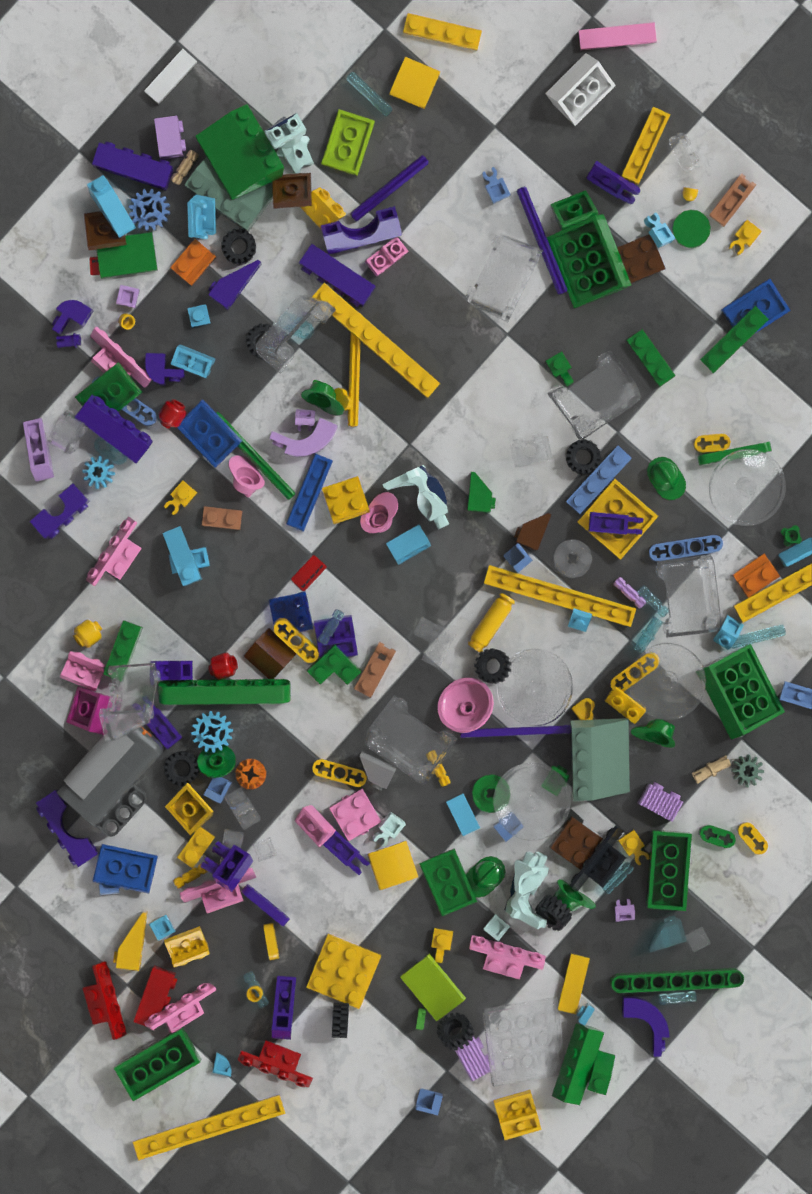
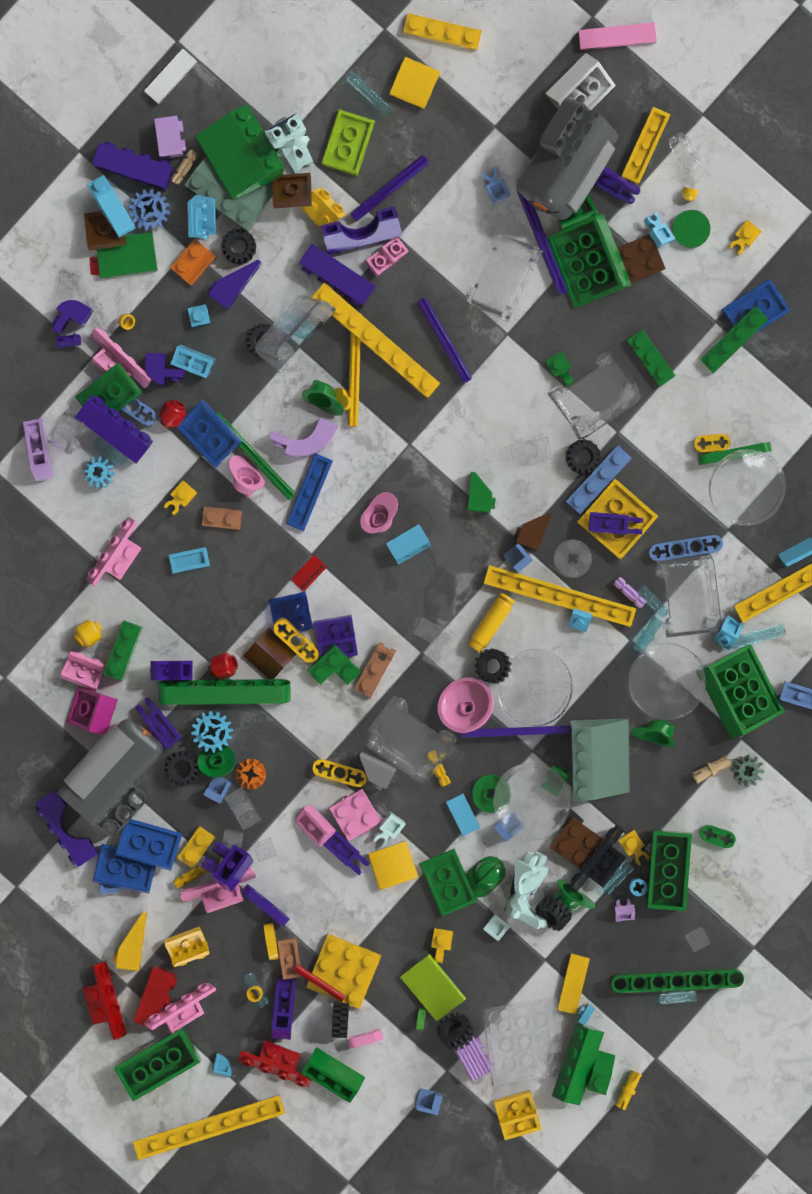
dark purple arch [30,483,90,539] -> none
clear windscreen [99,663,160,741] -> none
lavender plate [116,285,140,309] -> none
medium azure plate [149,914,175,941] -> none
medium azure slope [163,526,202,586] -> none
yellow slope [165,783,214,835] -> none
lavender tile [295,409,315,431] -> none
clear light blue axle [318,609,344,645] -> none
yellow plate [322,476,370,524] -> none
light aqua hips [382,465,449,530] -> none
bright pink bracket [469,935,546,980] -> none
yellow tile [571,698,595,720] -> none
yellow bracket [605,687,646,724] -> none
yellow beam [611,652,660,692] -> none
dark purple arch [622,996,670,1057] -> none
lavender brick [637,782,683,822] -> none
green piece [647,457,686,500] -> none
clear light blue slope [648,916,687,953] -> none
nougat plate [709,173,756,227] -> none
orange plate [732,553,780,598] -> none
yellow beam [737,822,768,855] -> none
green plate [781,525,802,546] -> none
none -> blue plate [116,819,182,871]
none -> nougat plate [277,938,301,979]
none -> red bar [293,964,346,1002]
none -> green brick [301,1047,365,1103]
none -> bright pink beam [346,1029,384,1049]
none -> dark purple axle [417,298,472,383]
none -> dark grey piece [517,97,619,220]
none -> yellow pin [615,1070,642,1110]
none -> medium azure bush [629,878,647,896]

